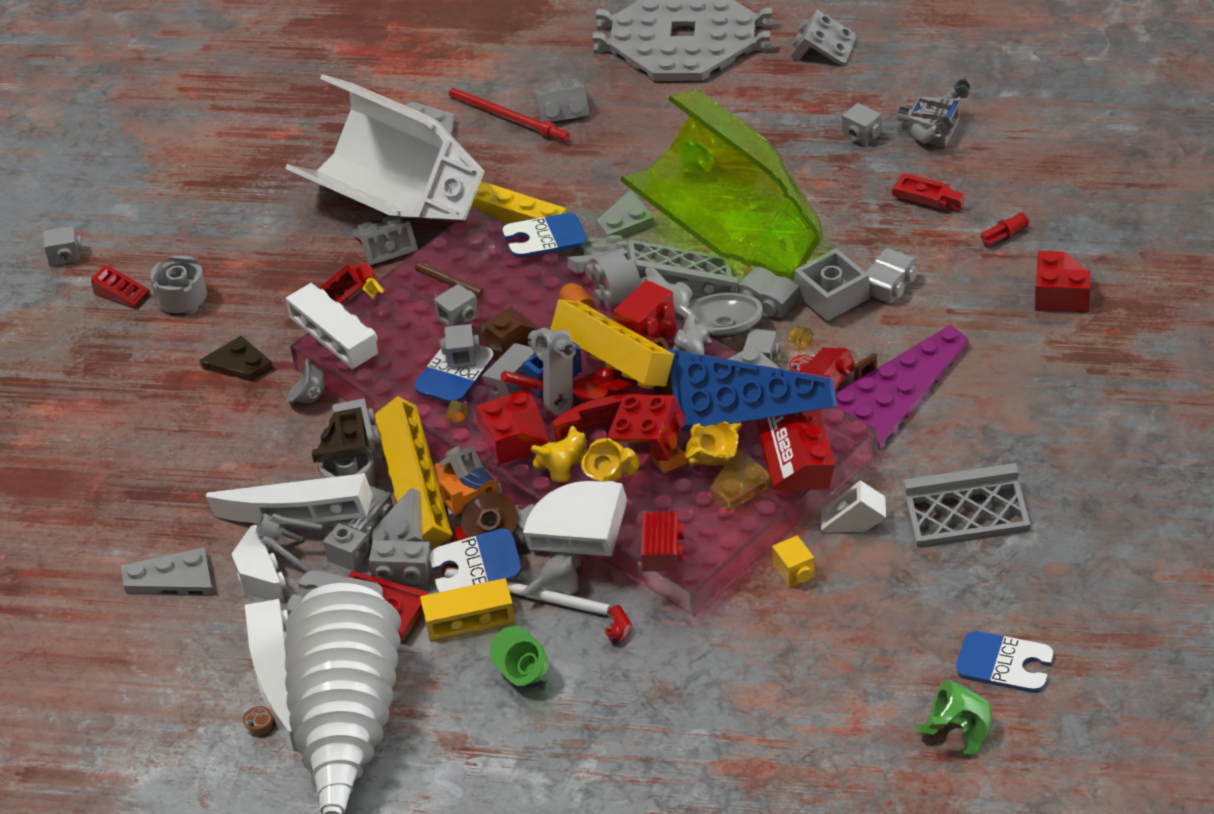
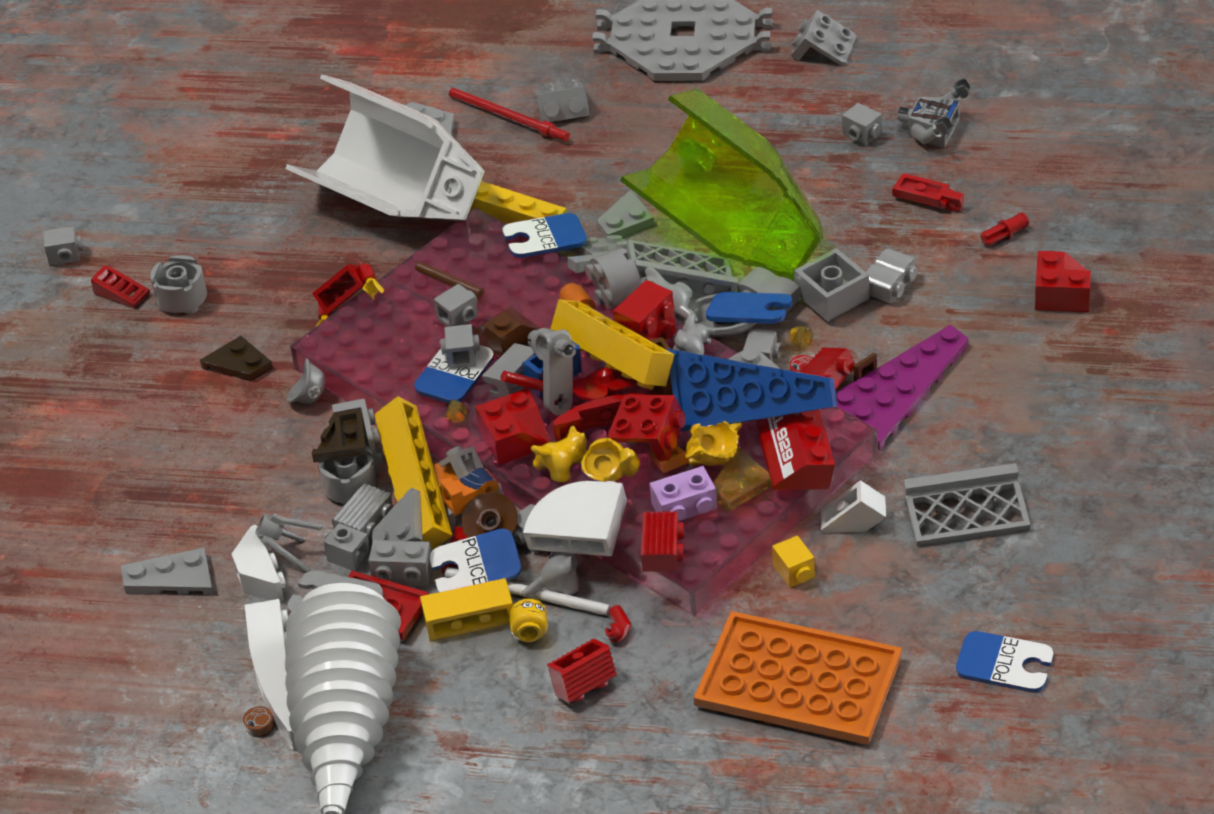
white slope [206,473,373,524] -> none
white brick [286,283,378,369] -> none
light grey bracket [352,215,418,265] -> none
bright green piece [490,626,549,686] -> none
bright green piece [916,680,992,756] -> none
none -> yellow head [509,599,548,642]
none -> red brick [547,639,617,703]
none -> lavender brick [650,466,717,521]
none -> orange plate [693,611,902,745]
none -> blue piece [706,292,792,324]

